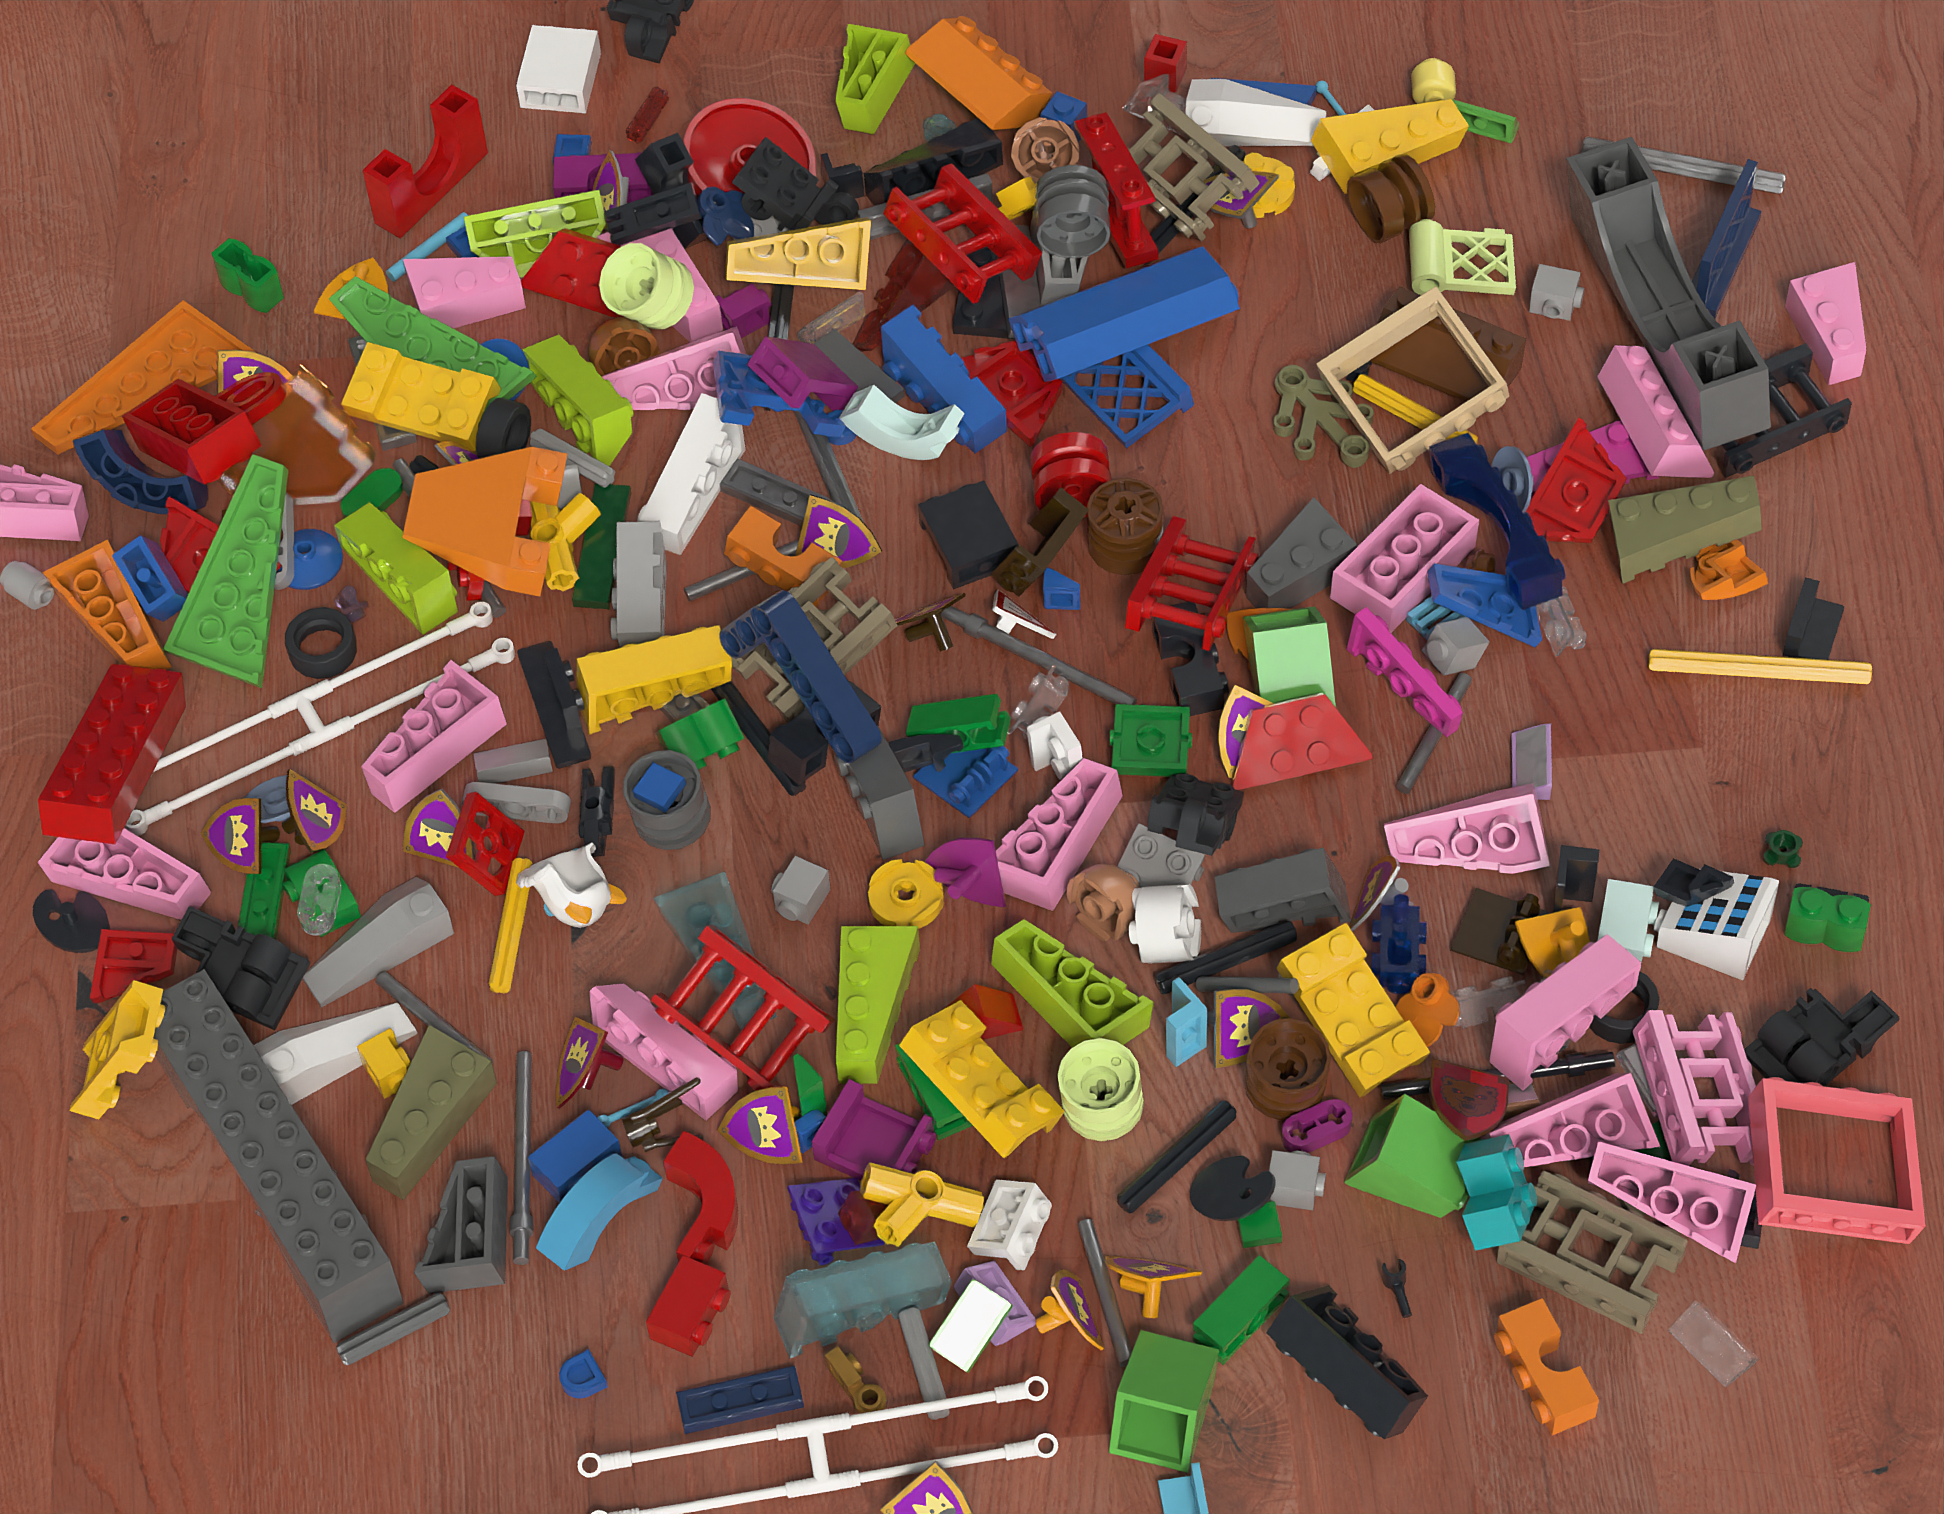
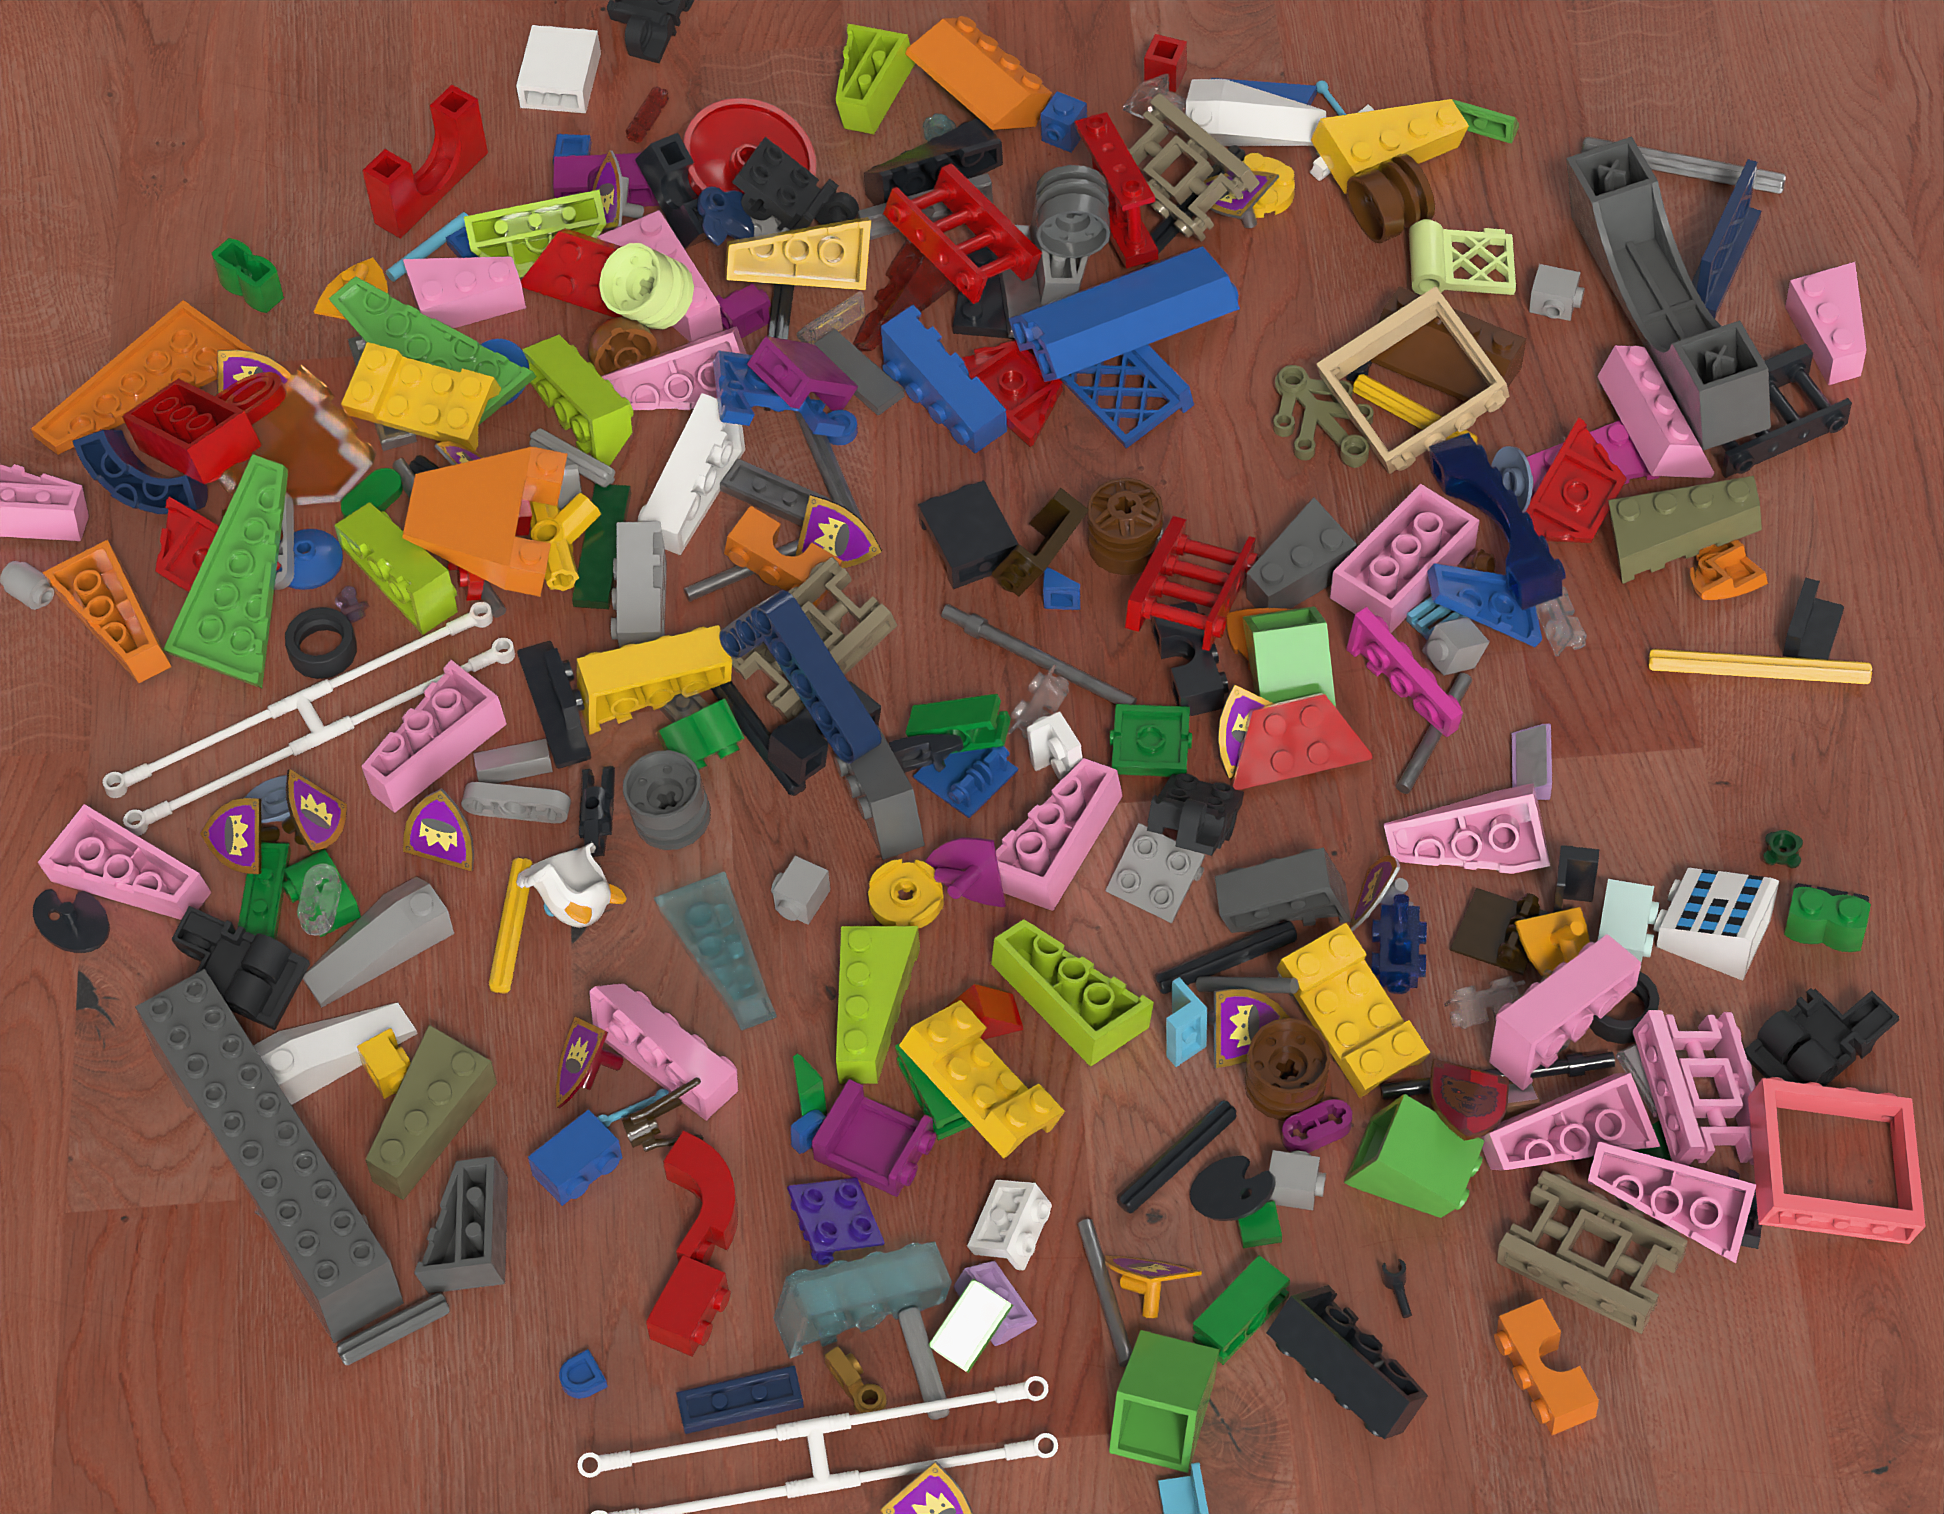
red brick [38,664,186,845] -> none
yellow piece [69,980,165,1120] -> none
red wing [90,929,178,1003] -> none
blue brick [111,535,188,622] -> none
flat silver bar [376,971,493,1064] -> none
red piece [446,792,525,896] -> none
black tyre [476,398,531,459] -> none
flat silver bar [510,1051,534,1265] -> none
dark azure arch [536,1153,663,1271] -> none
black hinge [604,182,702,246] -> none
blue tile [632,762,686,813] -> none
red fence [651,924,835,1091] -> none
shield [717,1086,803,1164] -> none
black panel [820,153,865,199] -> none
clear red bracket [838,1190,888,1245] -> none
light aqua arch [839,385,965,460] -> none
yellow piece [859,1162,984,1247] -> none
dark brown shield [895,593,966,652] -> none
white piece [992,590,1056,639] -> none
yellow plate [996,176,1037,220] -> none
nougat cylinder [1011,118,1079,184] -> none
red wheel [1030,432,1112,518] -> none
shield [1035,1270,1104,1350] -> none
yellowish green wheel [1058,1038,1144,1141] -> none
nougat cylinder [1067,864,1139,941] -> none
white brick [1129,884,1201,964] -> none
orange plate [1395,973,1460,1047] -> none
light yellow head [1411,58,1456,104] -> none
teal brick [1457,1134,1537,1251] -> none
black slope [1653,858,1734,907] -> none
clear slope [1668,1301,1759,1387] -> none

